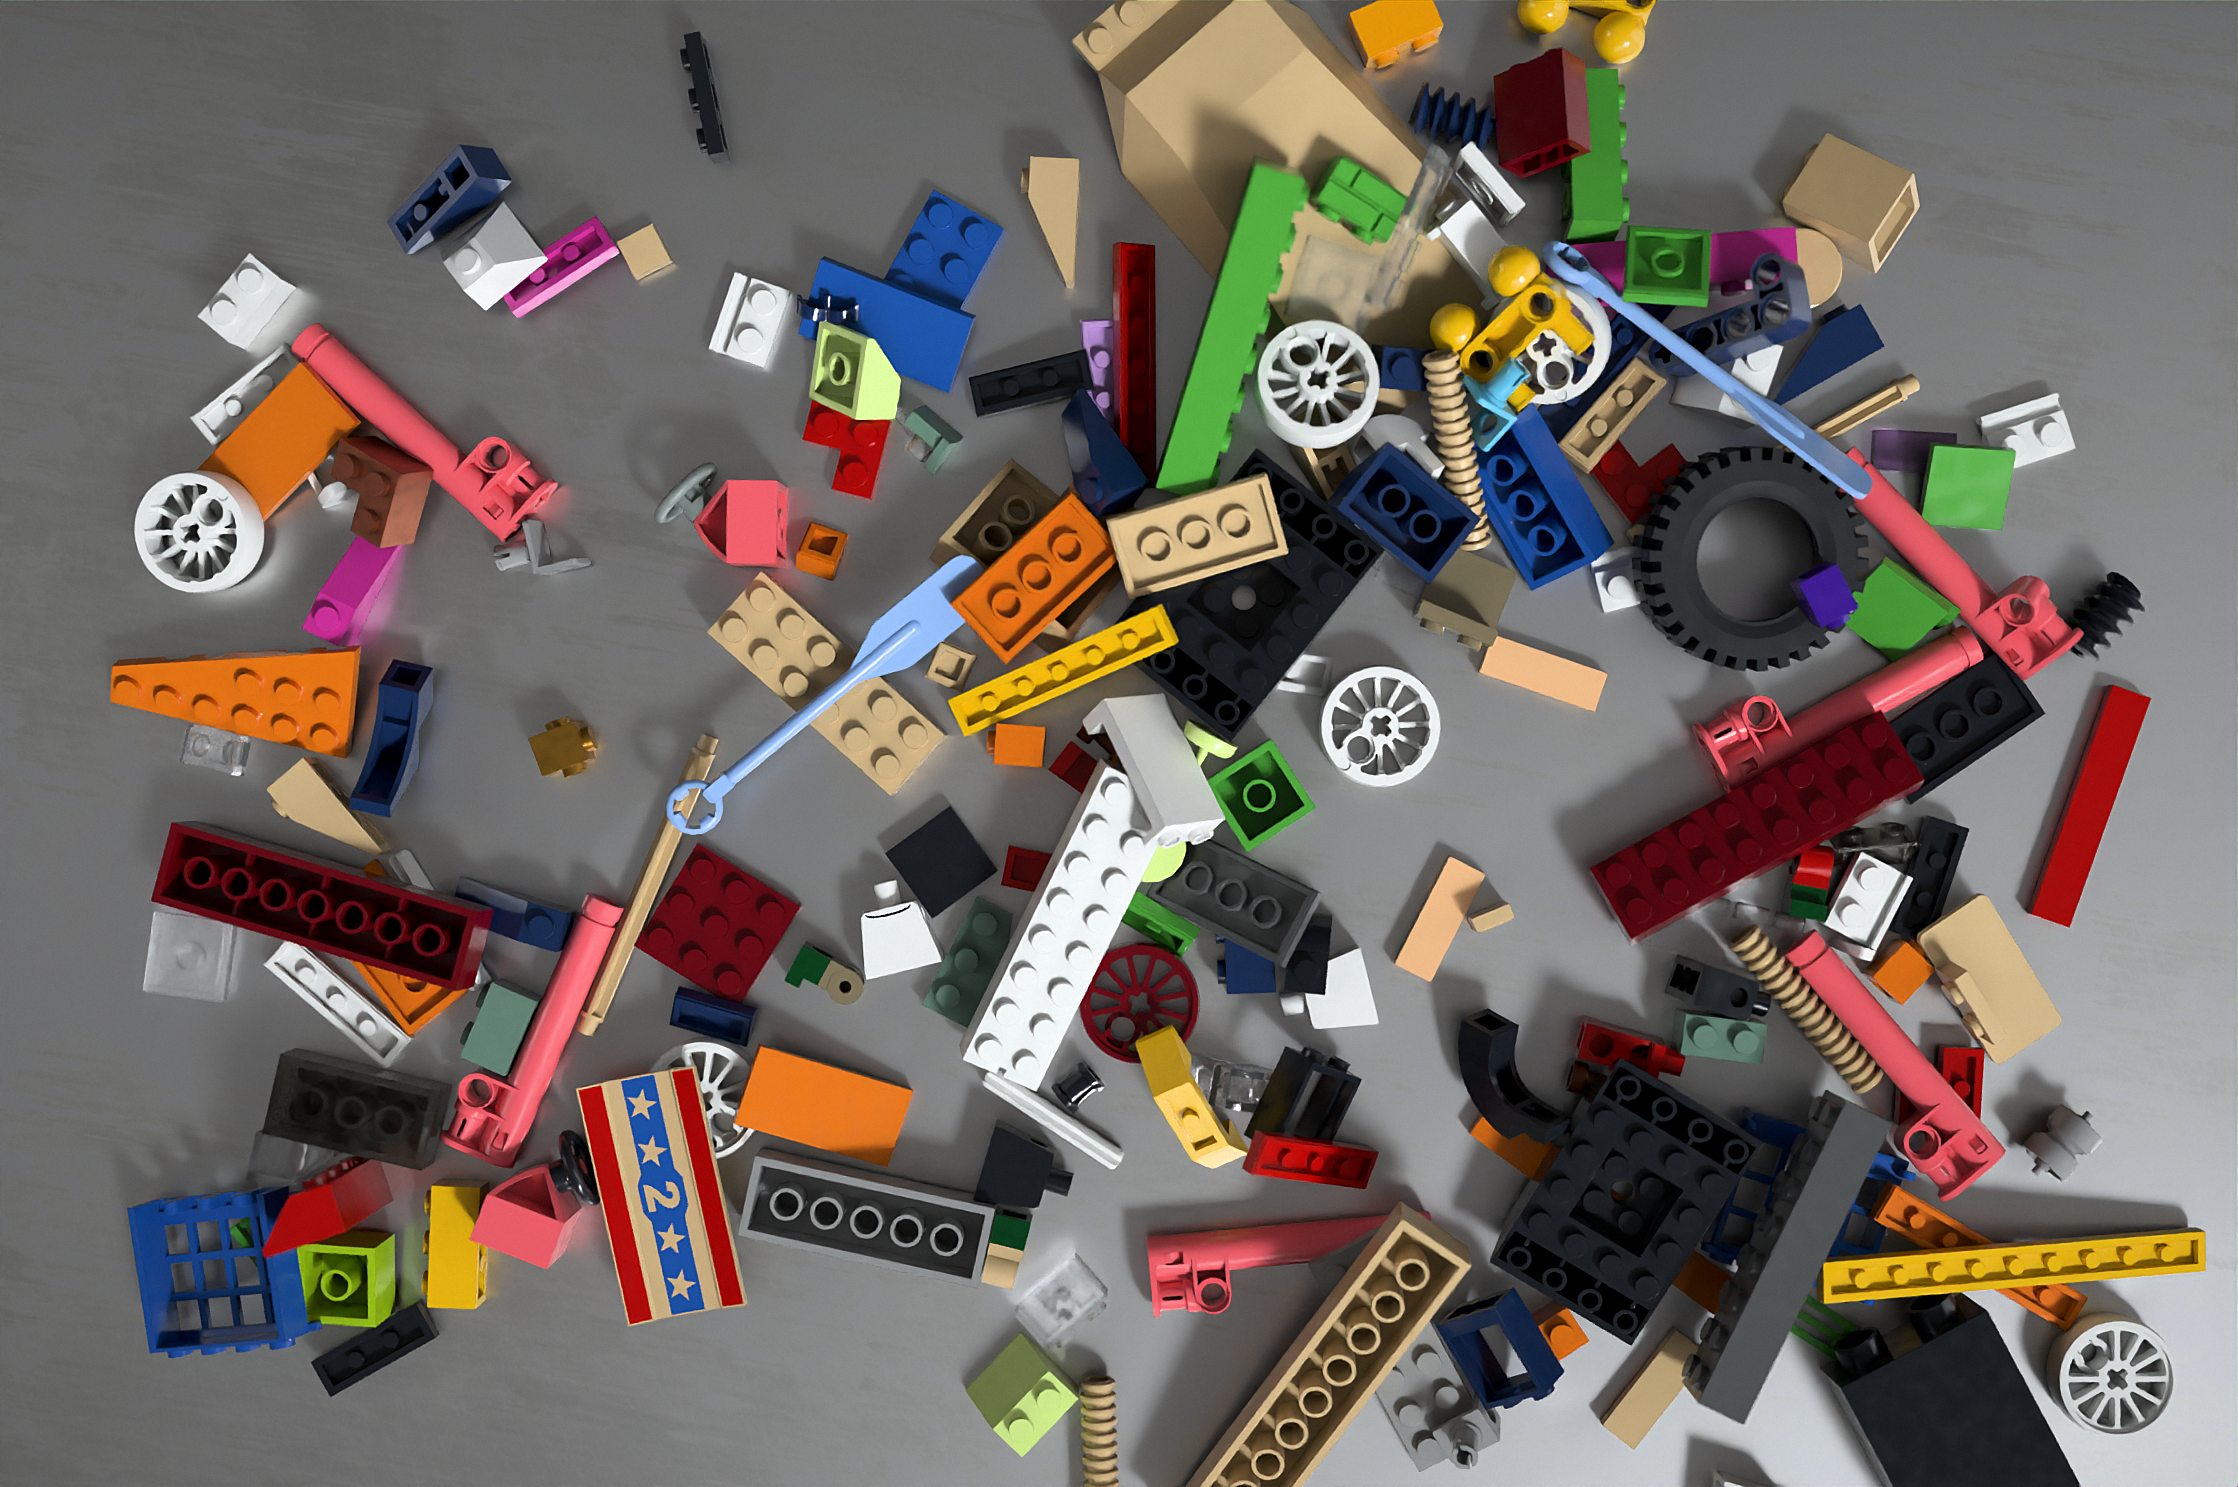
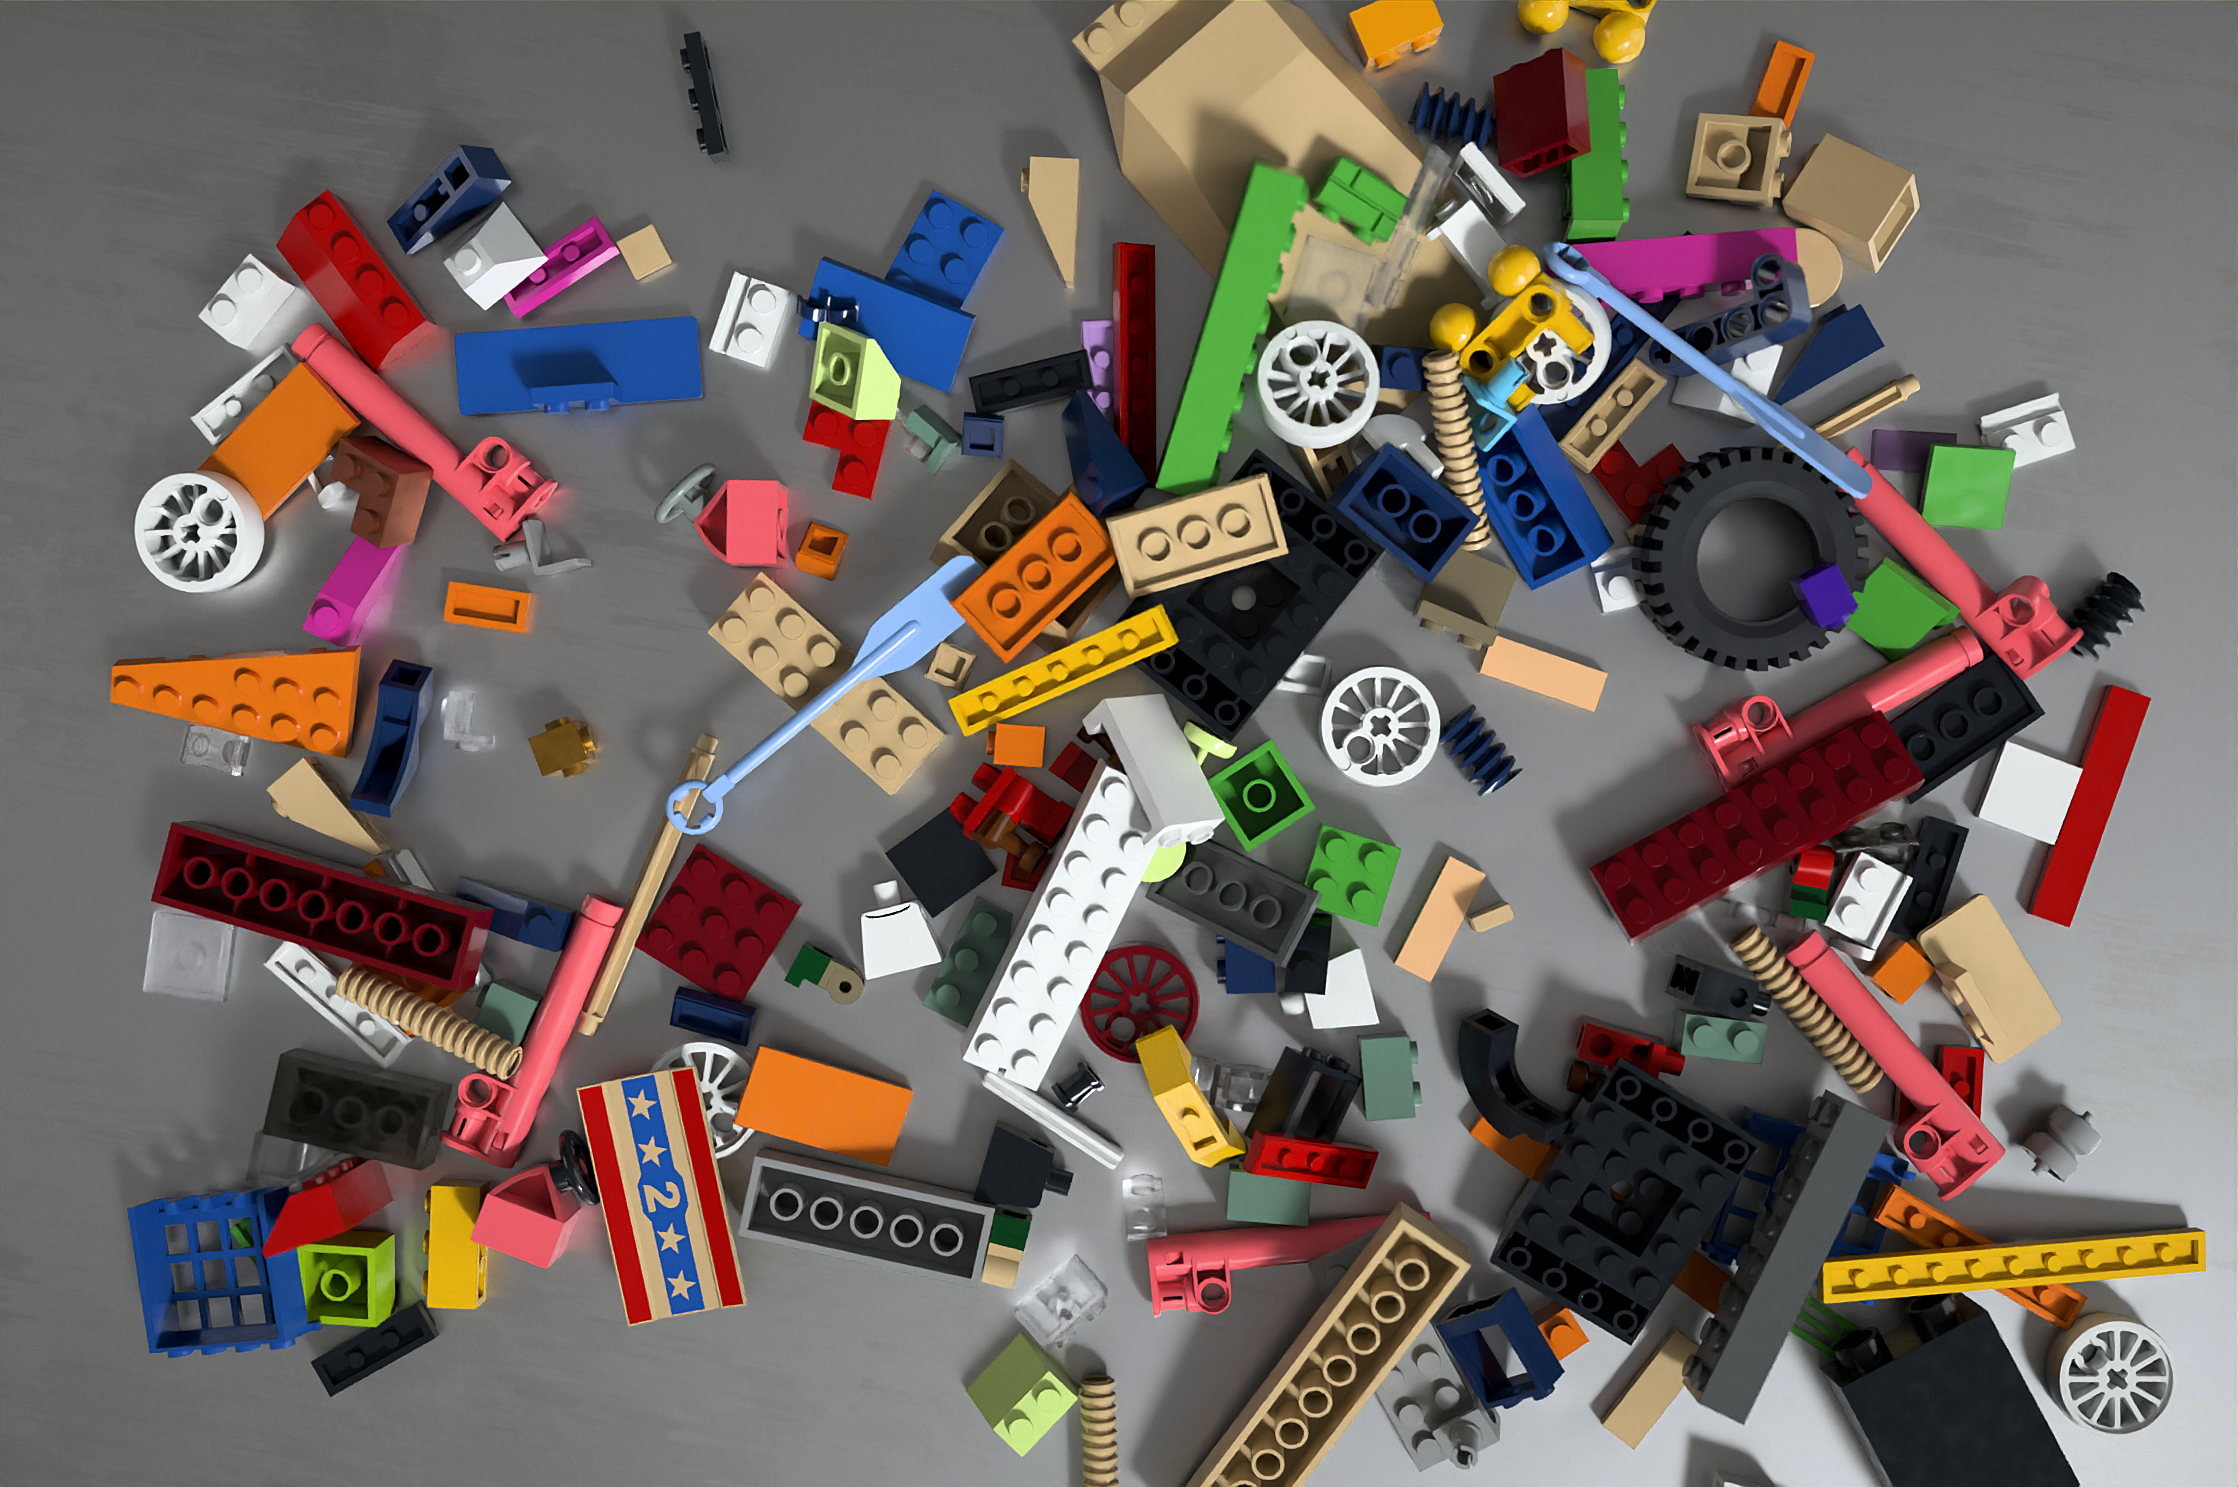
bright green tile [1121,891,1200,957] -> none
bright green tile [1622,225,1712,307] -> none
none -> red slope [276,189,439,374]
none -> tan piece [336,964,522,1080]
none -> clear bracket [441,691,494,751]
none -> orange tile [443,581,533,634]
none -> blue bracket [454,316,703,416]
none -> red hips [949,762,1075,875]
none -> dark blue tile [961,412,1005,458]
none -> clear bracket [1122,1174,1167,1241]
none -> sand green brick [1225,1159,1312,1227]
none -> bright green brick [1301,823,1402,927]
none -> sand green brick [1357,1031,1422,1121]
none -> dark blue piece [1439,704,1523,796]
none -> tan plate [1686,113,1792,208]
none -> orange tile [1748,40,1816,132]
none -> white tile [1974,741,2083,845]

